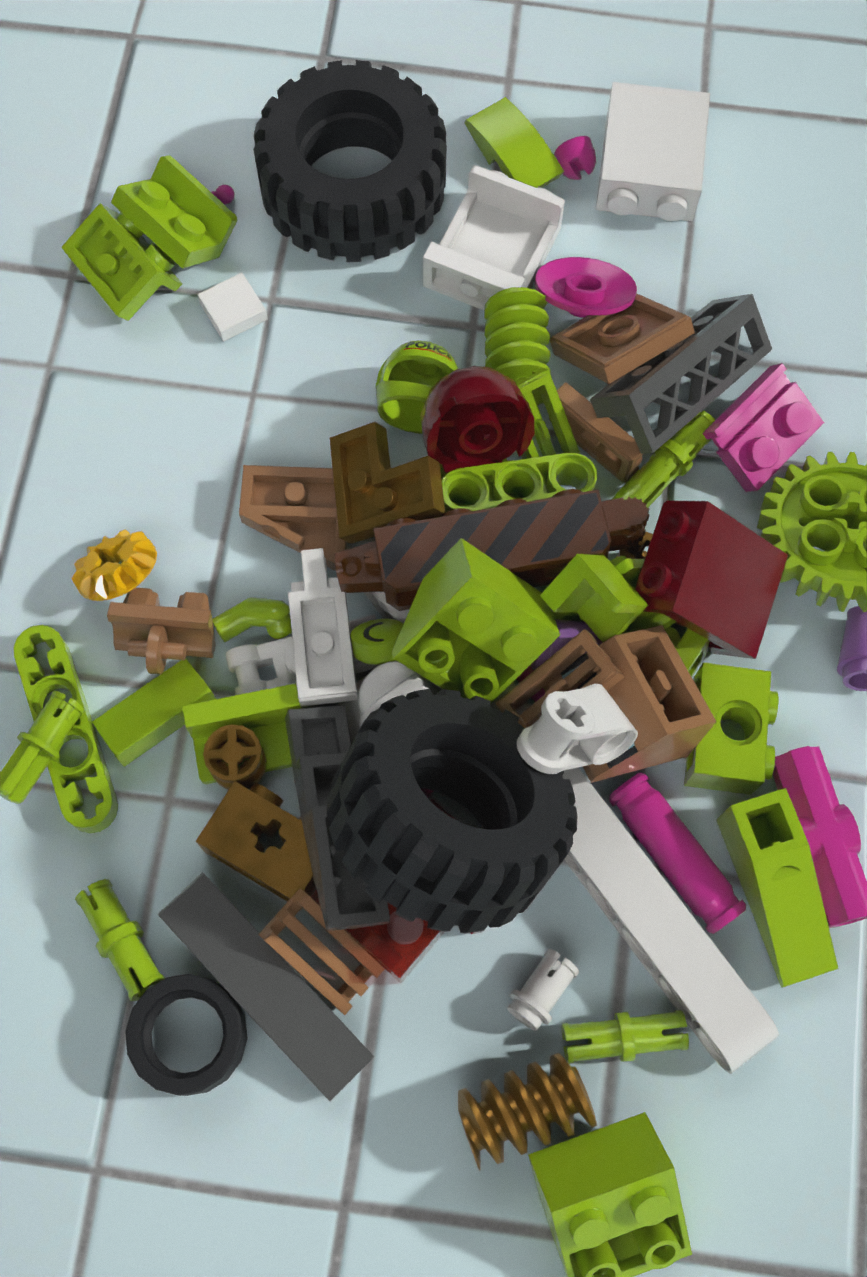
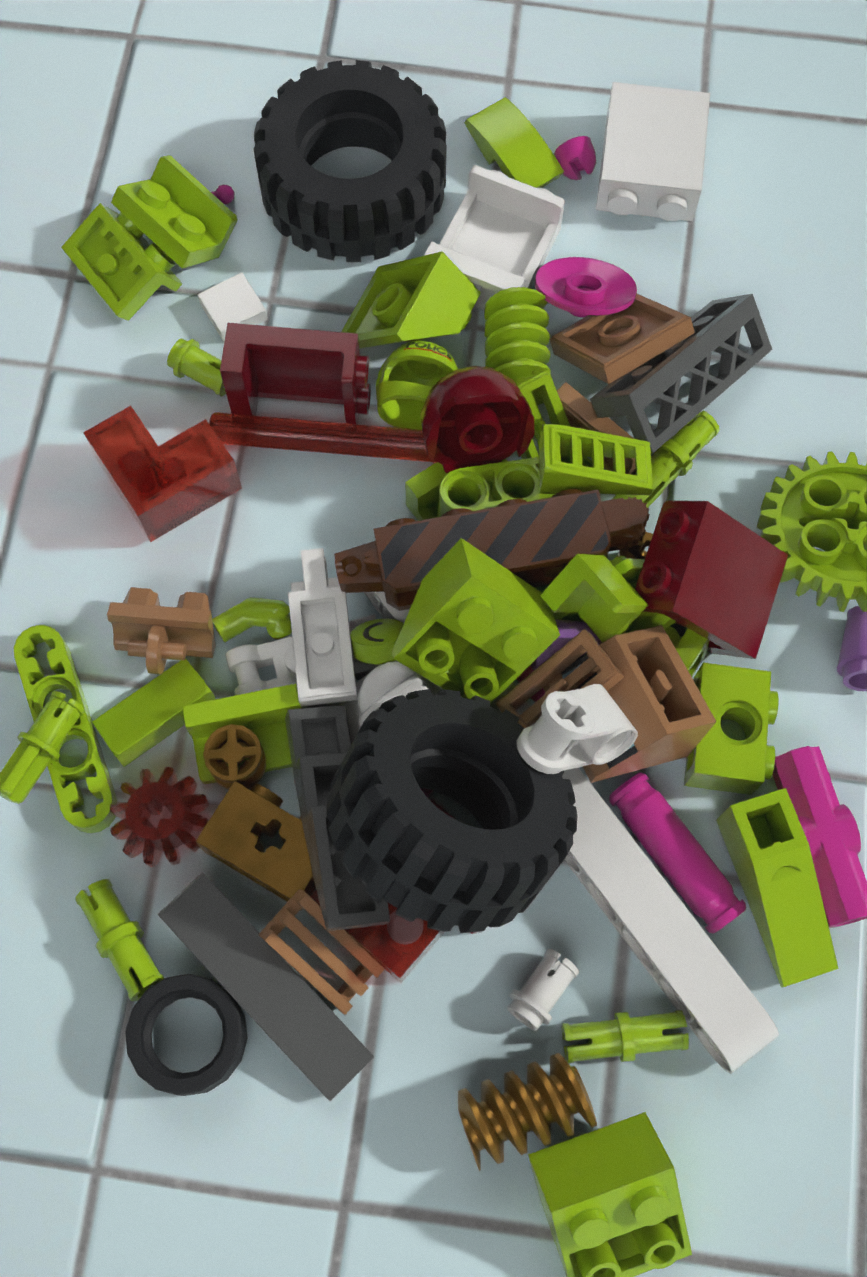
yellow gear [71,529,157,601] -> none
medium nougat wing [239,465,347,571] -> none
pearl gold plate [329,421,445,544] -> none
dark pink plate [702,363,824,492] -> none
none -> clear red brick [83,406,242,543]
none -> clear red gear [110,767,209,867]
none -> lime pin [167,338,226,397]
none -> clear red axle [208,412,436,463]
none -> dark red panel [220,323,371,432]
none -> lime slope [341,251,481,349]
none -> lime slope [539,424,653,495]

